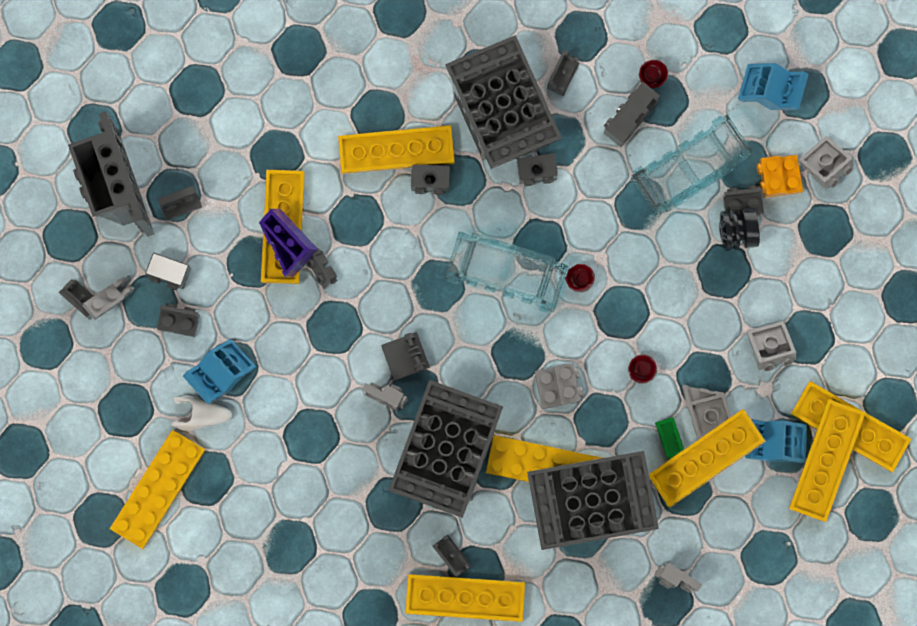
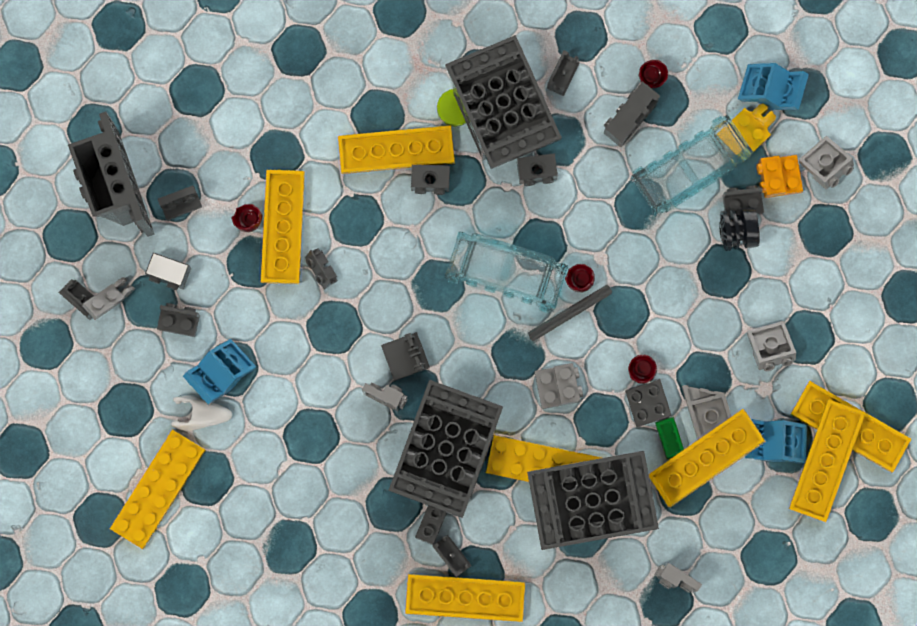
dark purple wedge [259,209,318,277] -> none
none -> dark red hair [231,204,262,233]
none -> dark grey brick [415,506,447,545]
none -> lime tile [437,89,466,127]
none -> dark grey axle [528,285,612,341]
none -> dark grey hinge [625,379,672,428]
none -> yellow plate [717,103,776,162]

